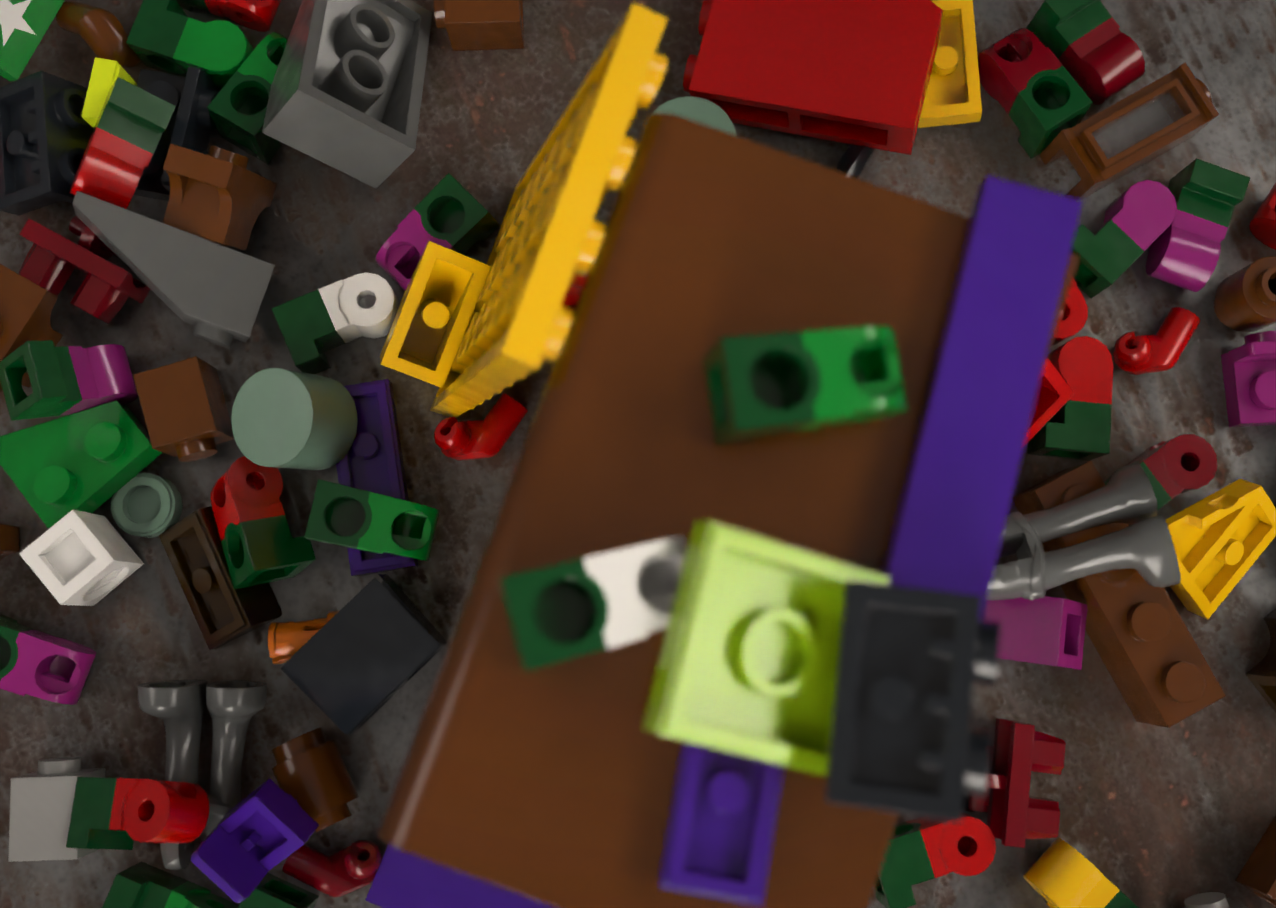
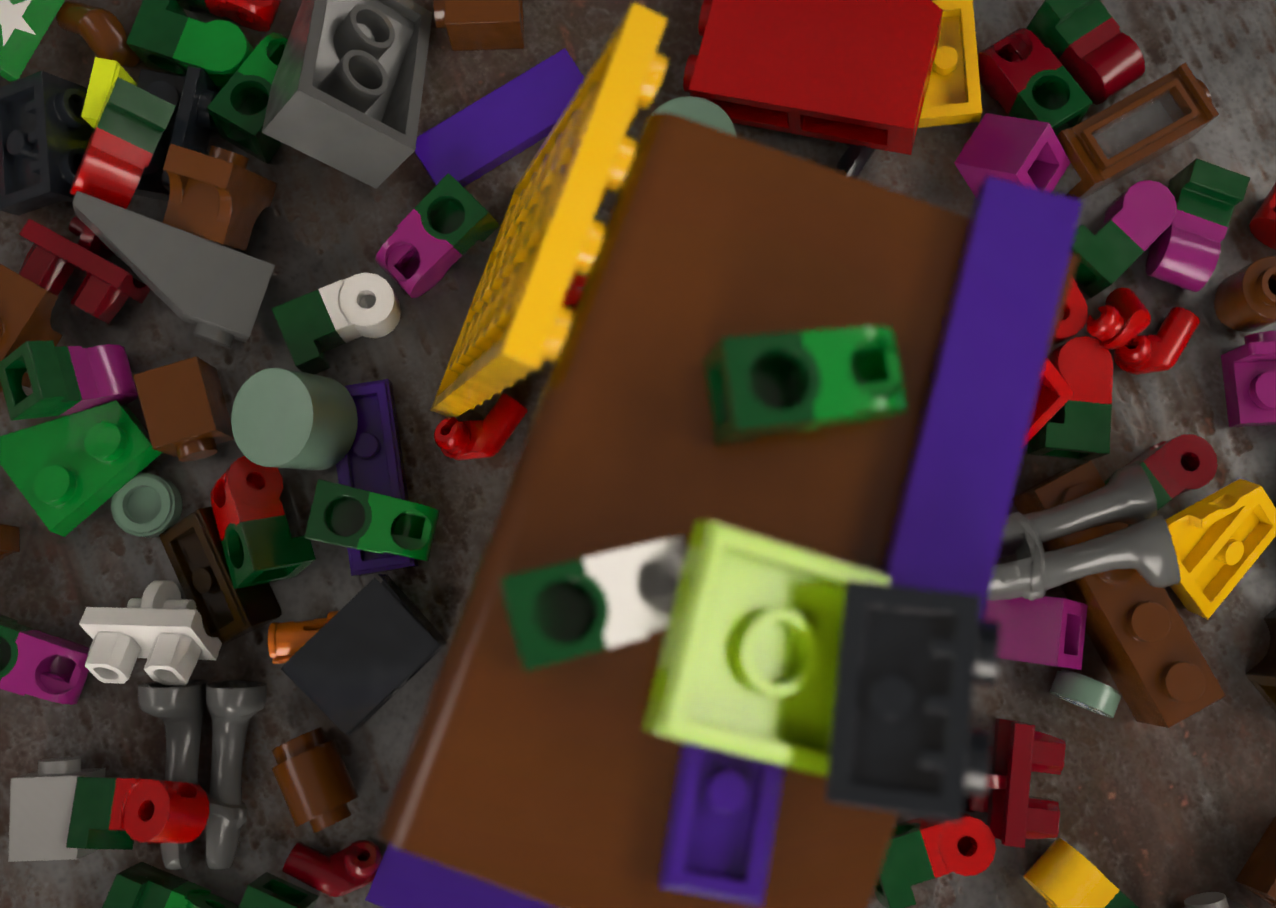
white brick [19,509,144,606] -> none
dark purple bracket [191,778,319,903] -> none
yellow slope [380,240,491,388] -> none
none -> white hips [79,580,222,686]
none -> dark purple tile [414,48,585,187]
none -> magenta brick [954,113,1071,197]
none -> sand green tile [1049,669,1122,718]
none -> red arm [1086,287,1151,350]

